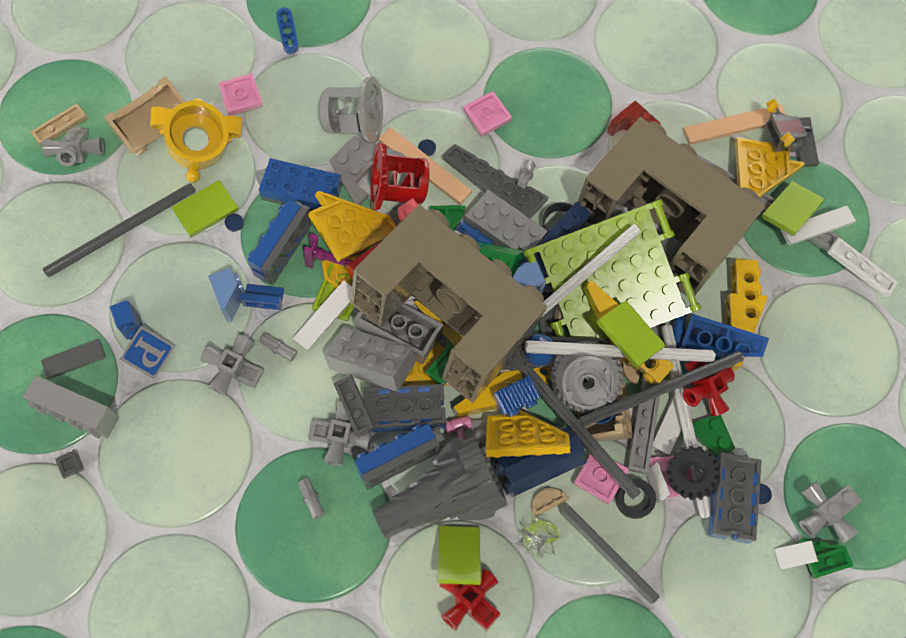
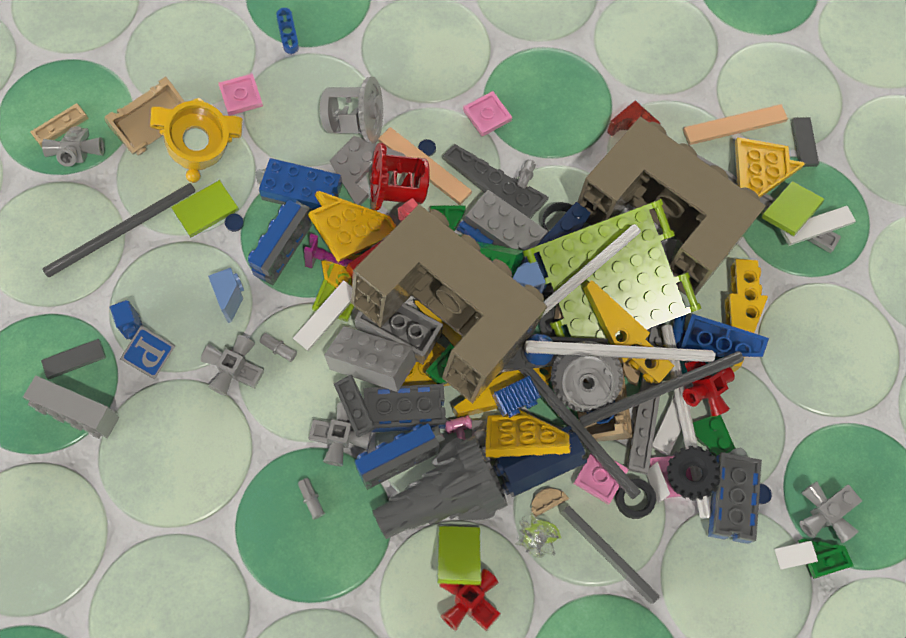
dark grey tile [55,451,84,479] -> none
blue panel [240,284,284,311] -> none
lime tile [596,300,666,368] -> none
torso [764,98,812,153] -> none
white tile [827,238,898,298] -> none

